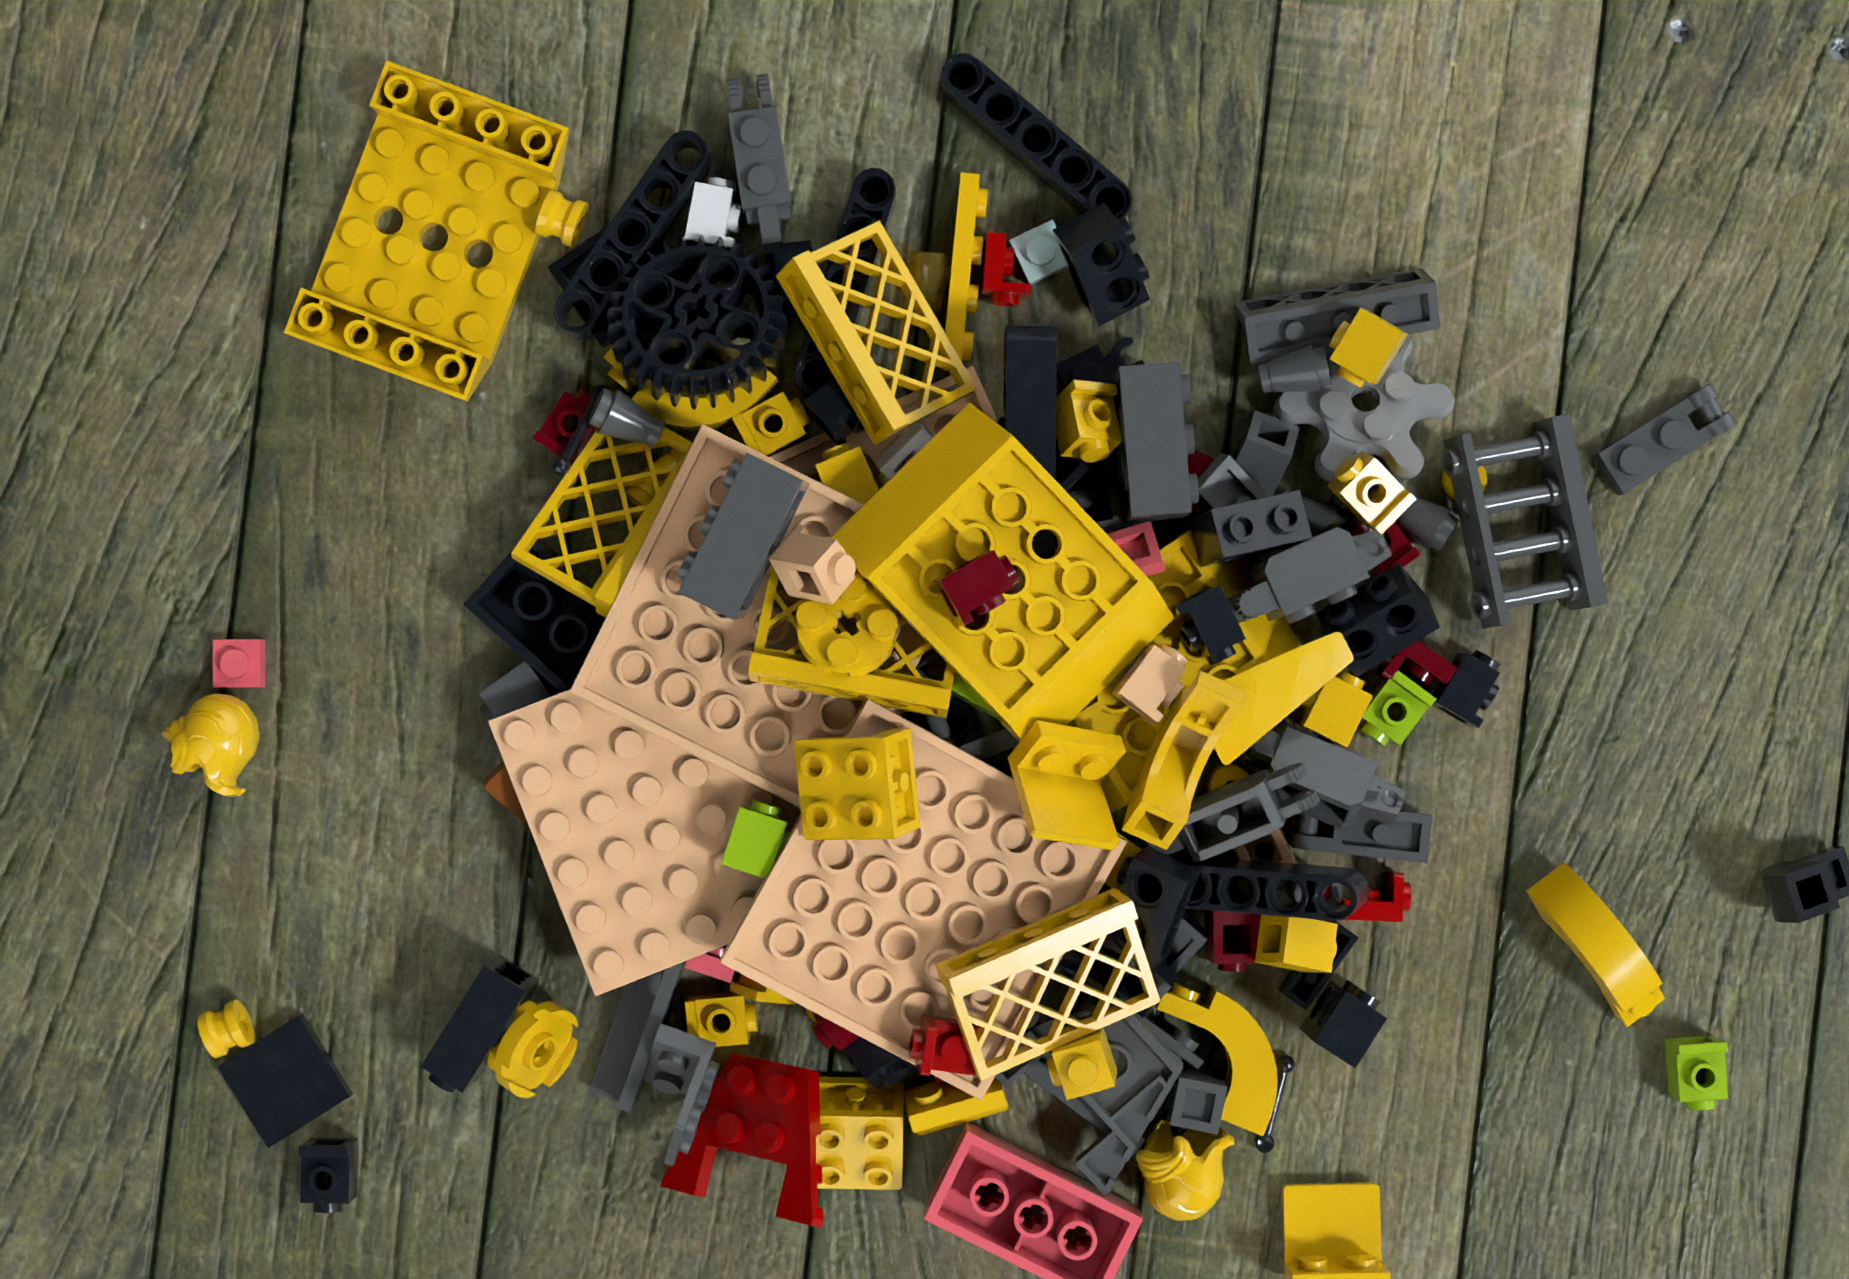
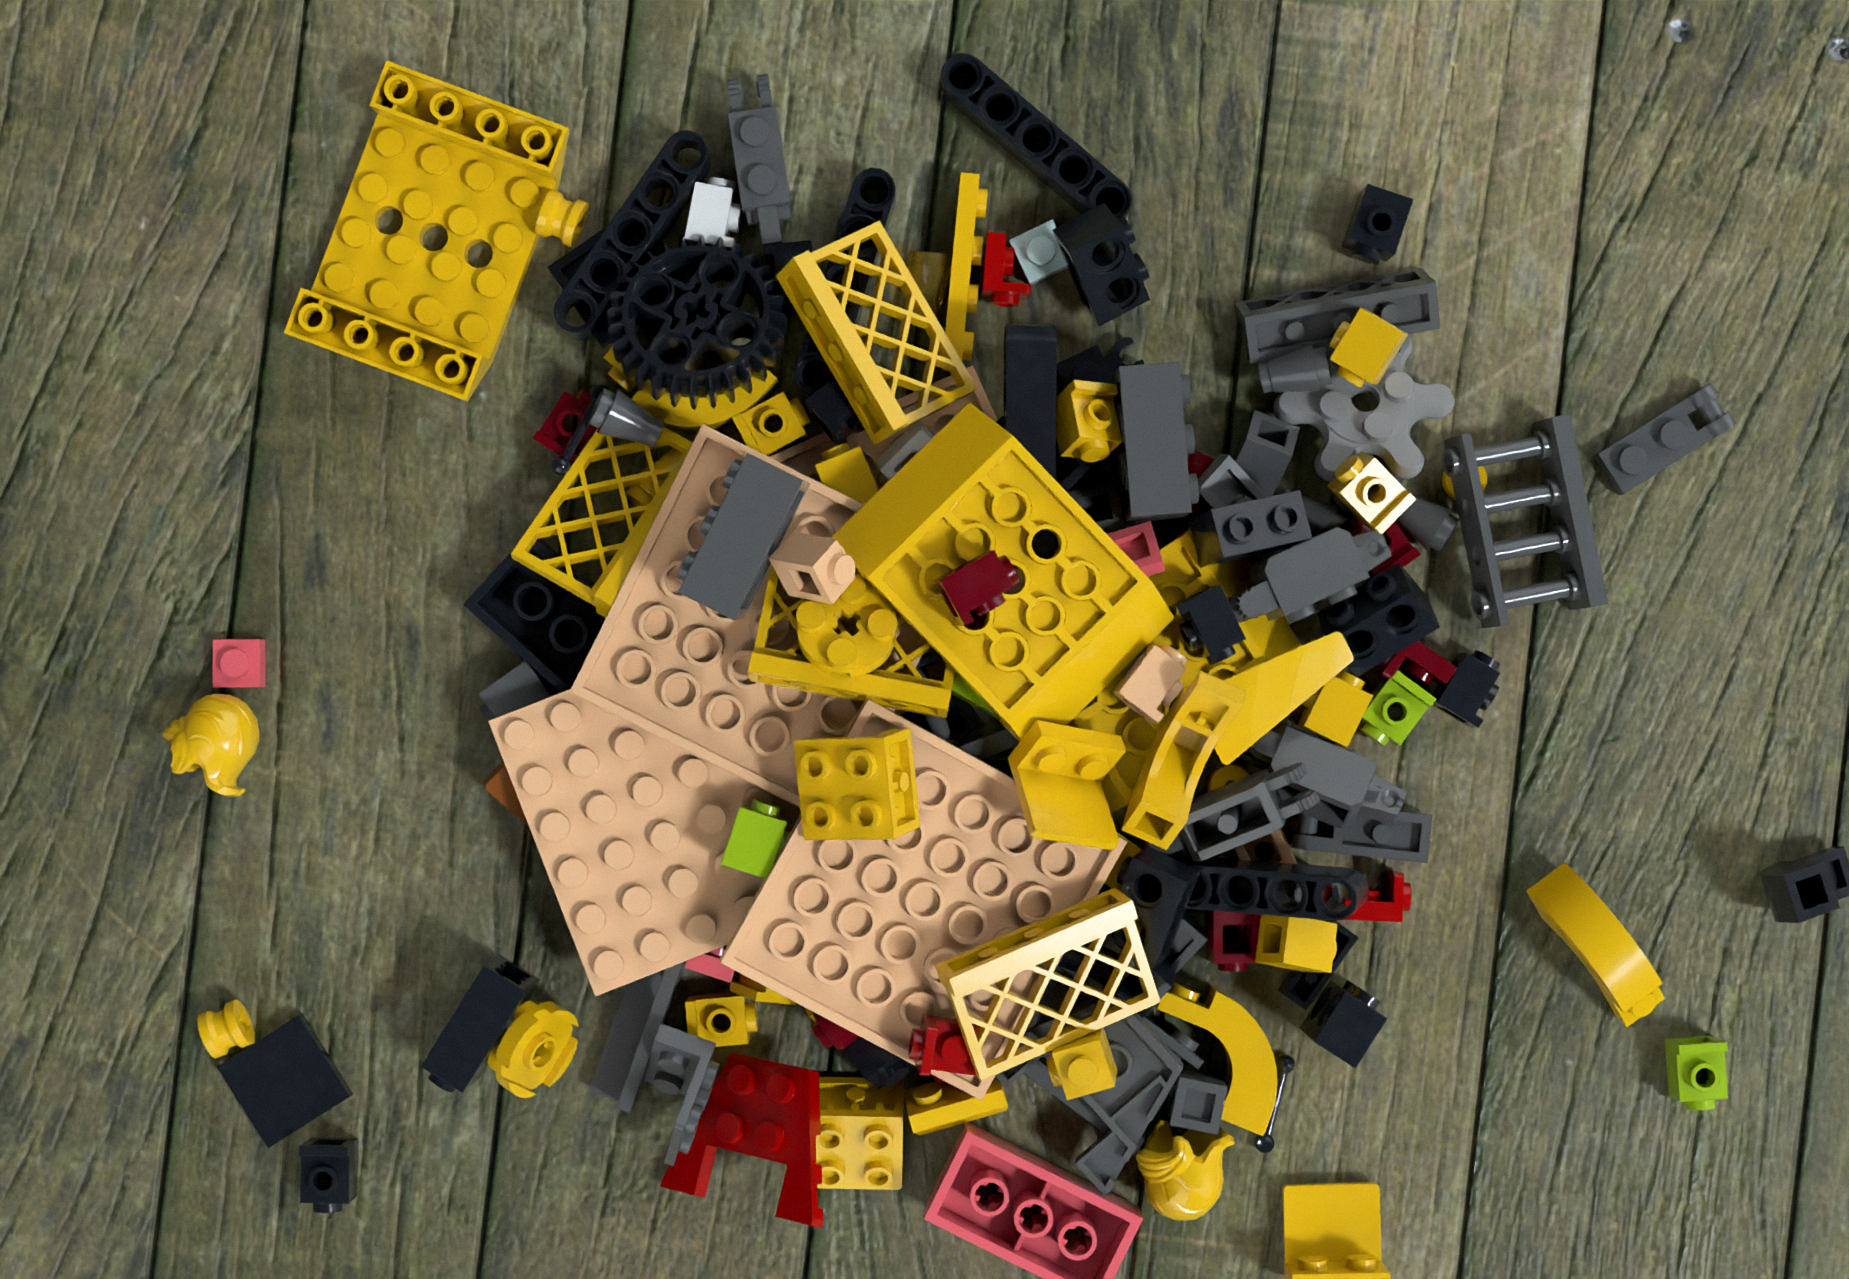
none -> black brick [1341,184,1414,265]

